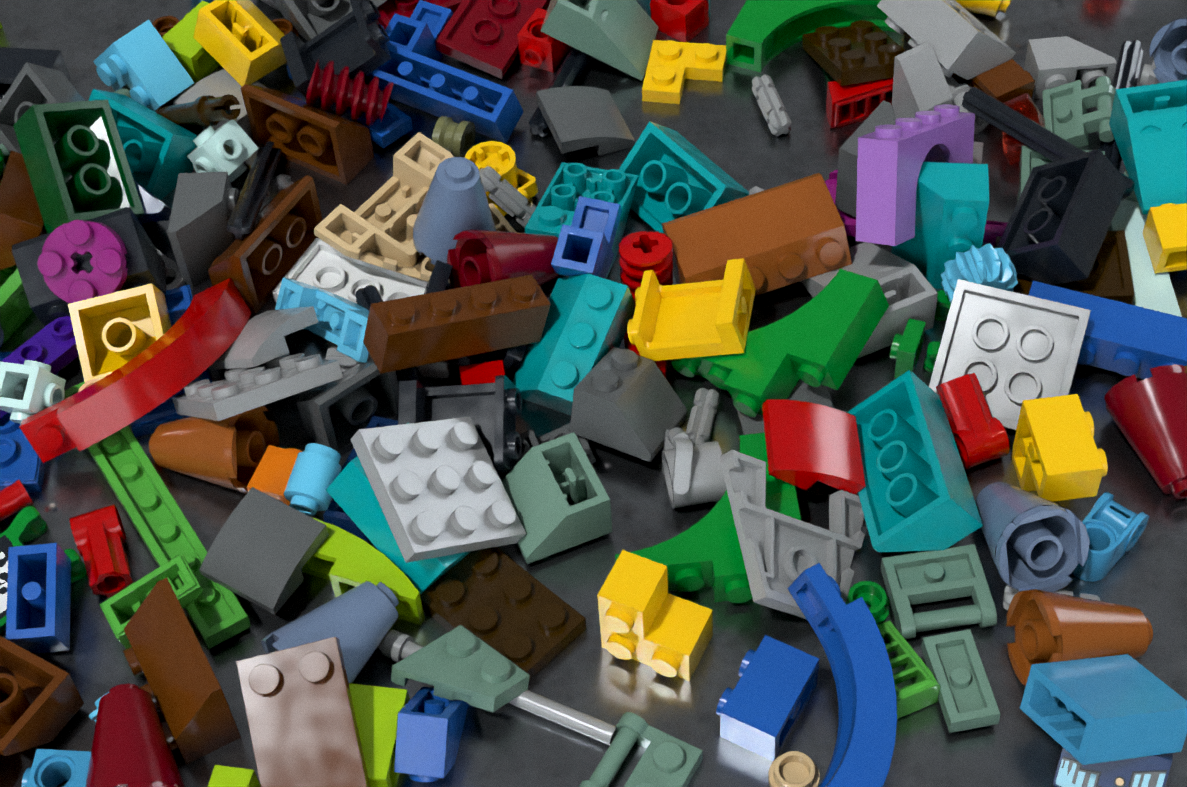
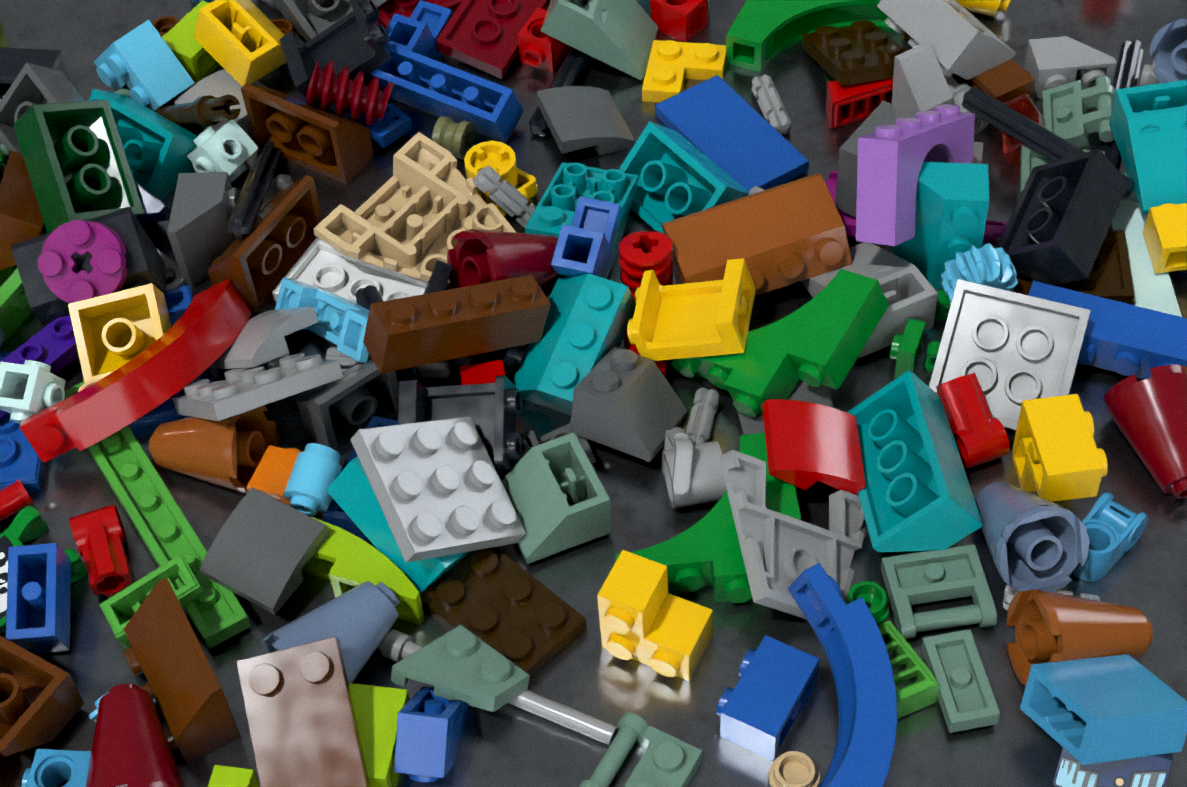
sand blue cone [413,157,496,265] -> none
none -> blue tile [655,75,809,191]

